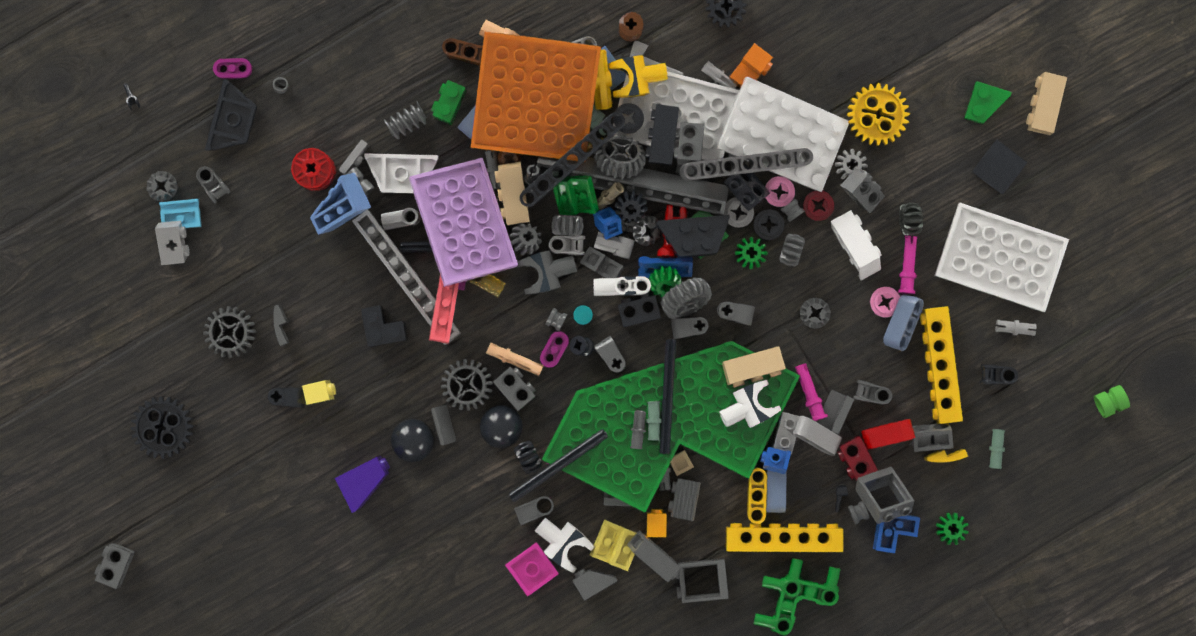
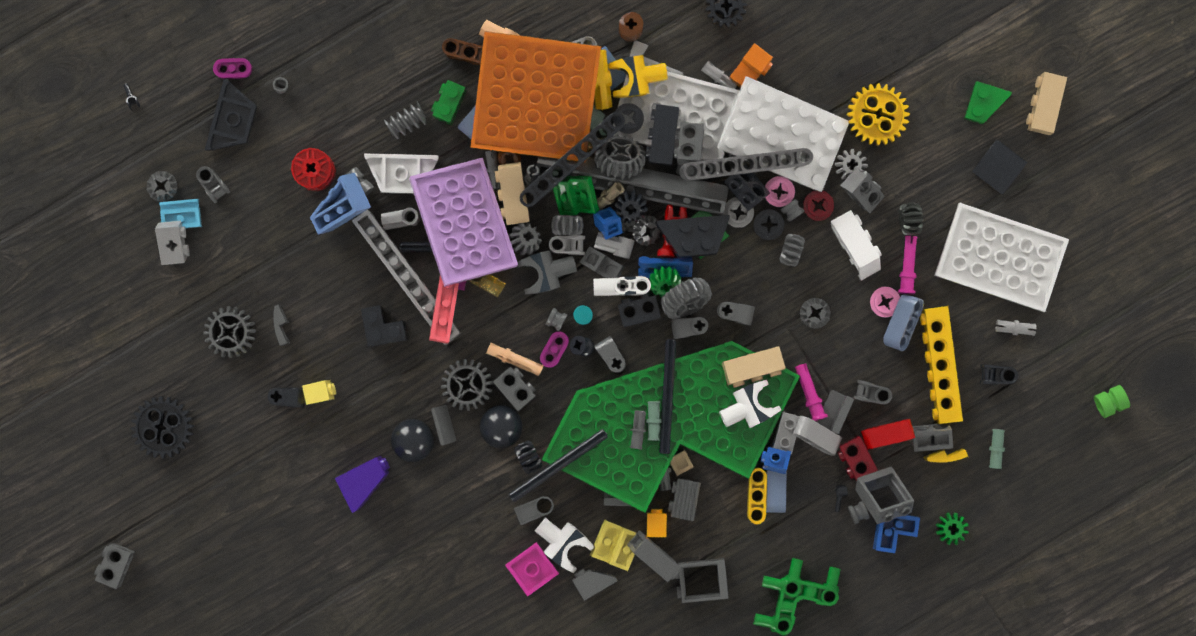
light grey plate [339,140,369,175] -> none
yellow brick [726,523,843,552] -> none
green gear [735,237,768,270] -> none

